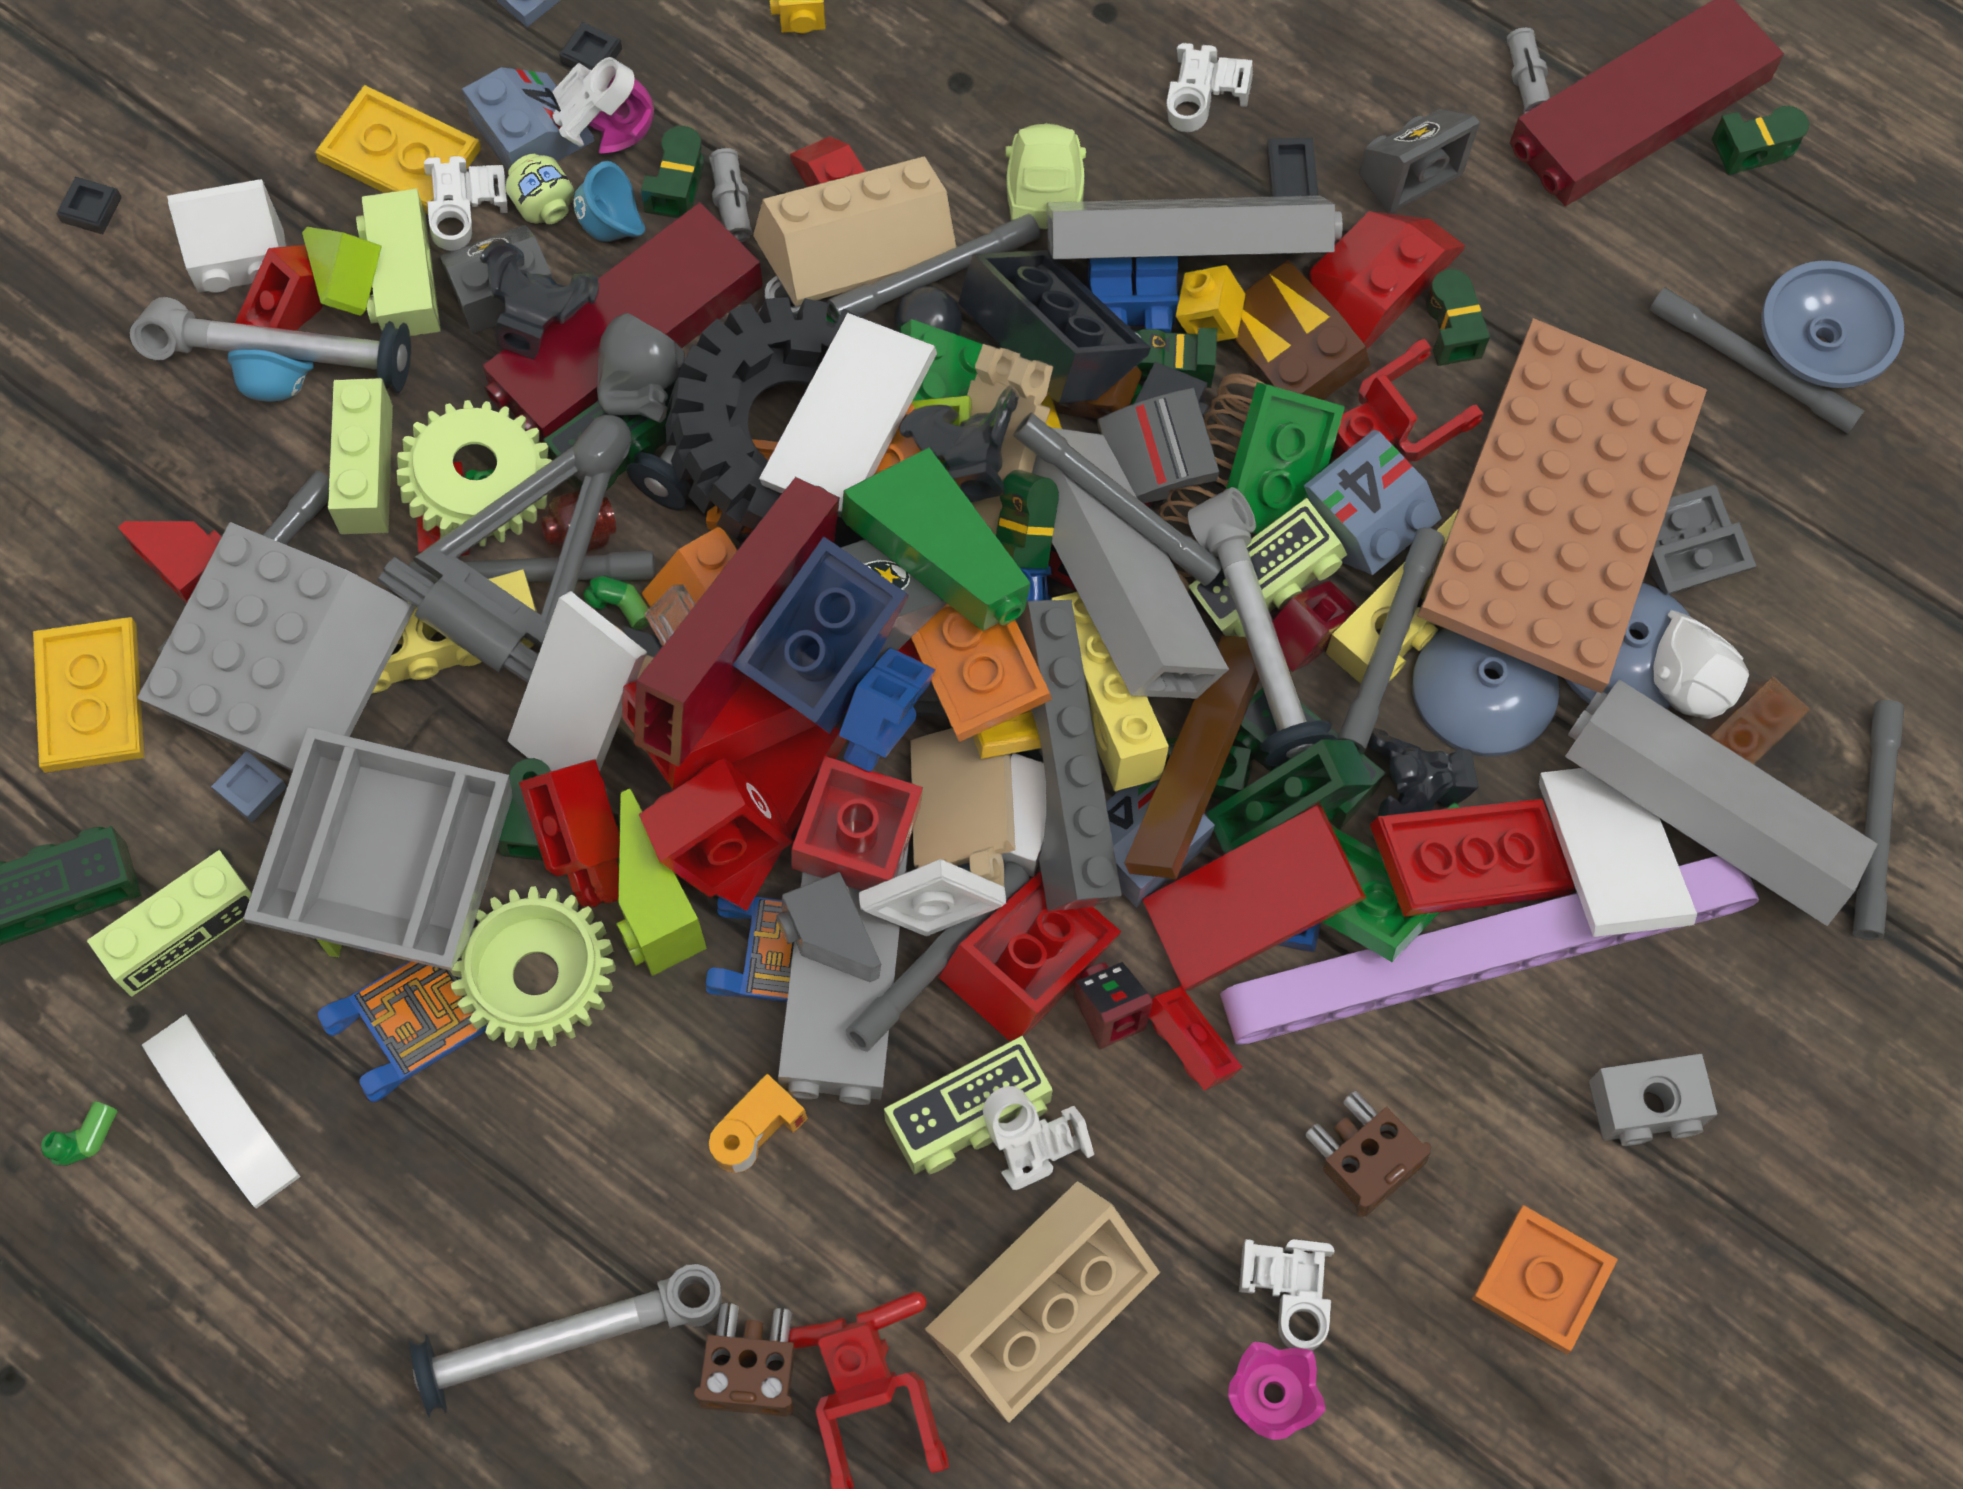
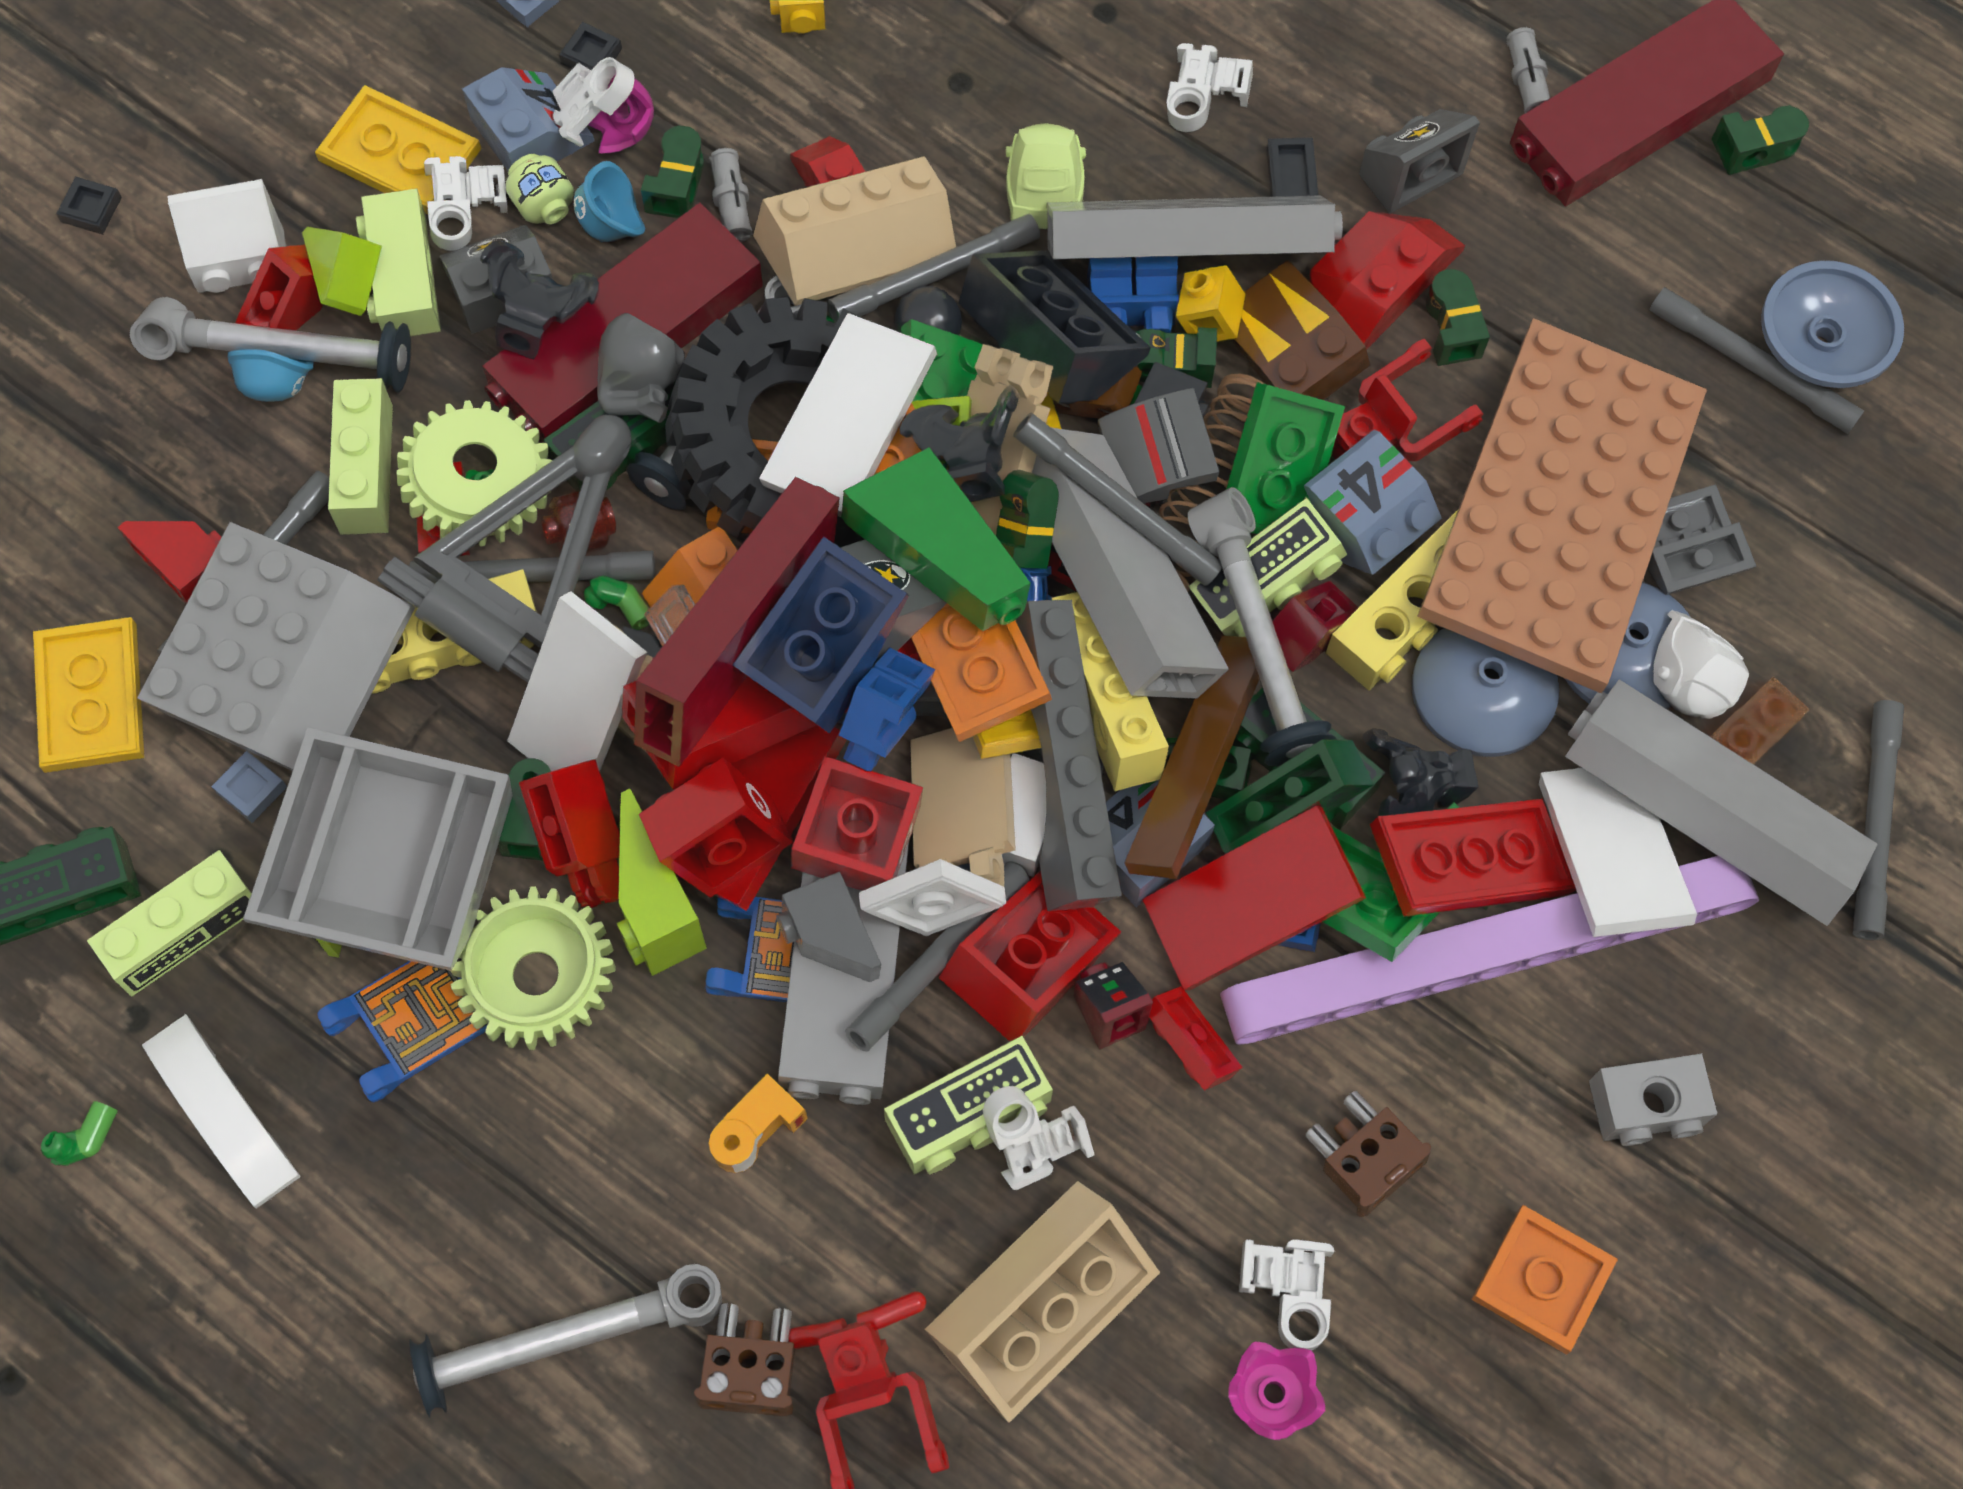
dark grey piece [1337,527,1445,753] -> none

